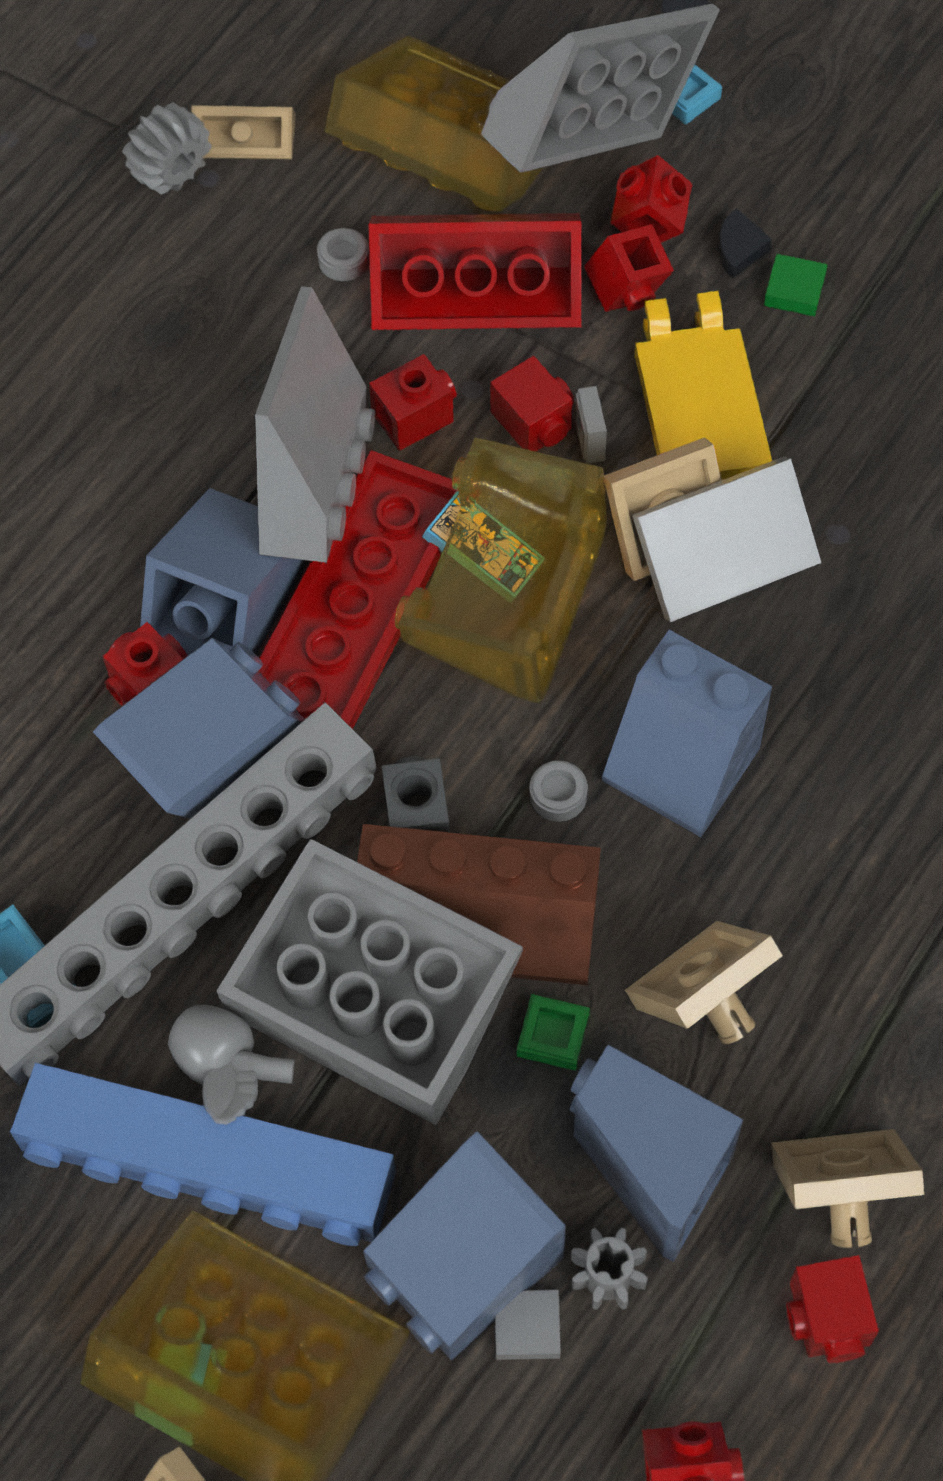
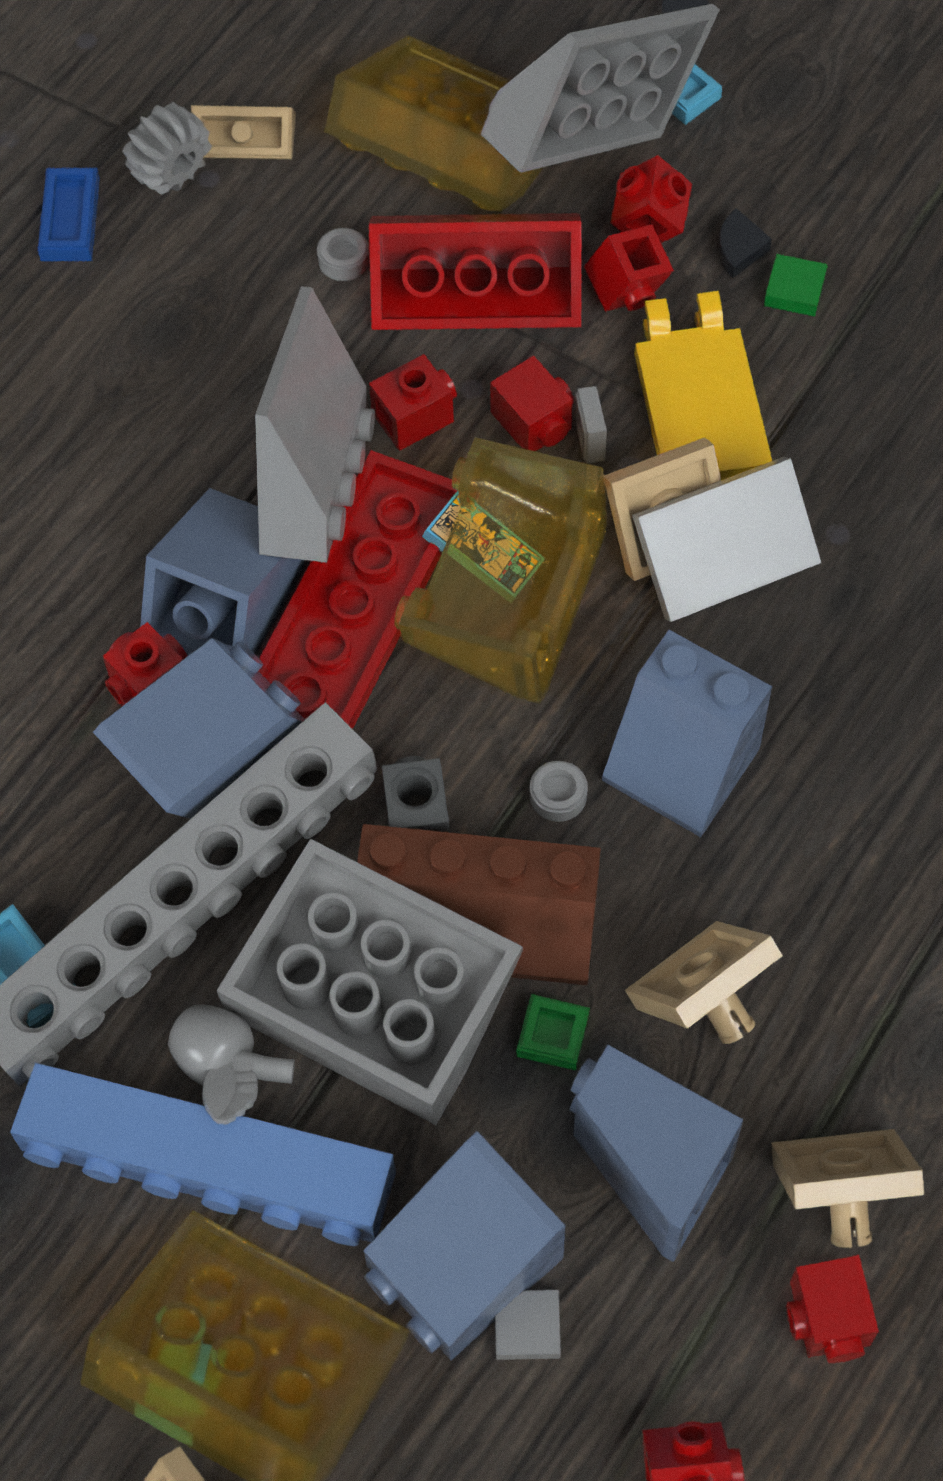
light grey gear [571,1228,648,1310] -> none
none -> blue tile [38,168,100,261]

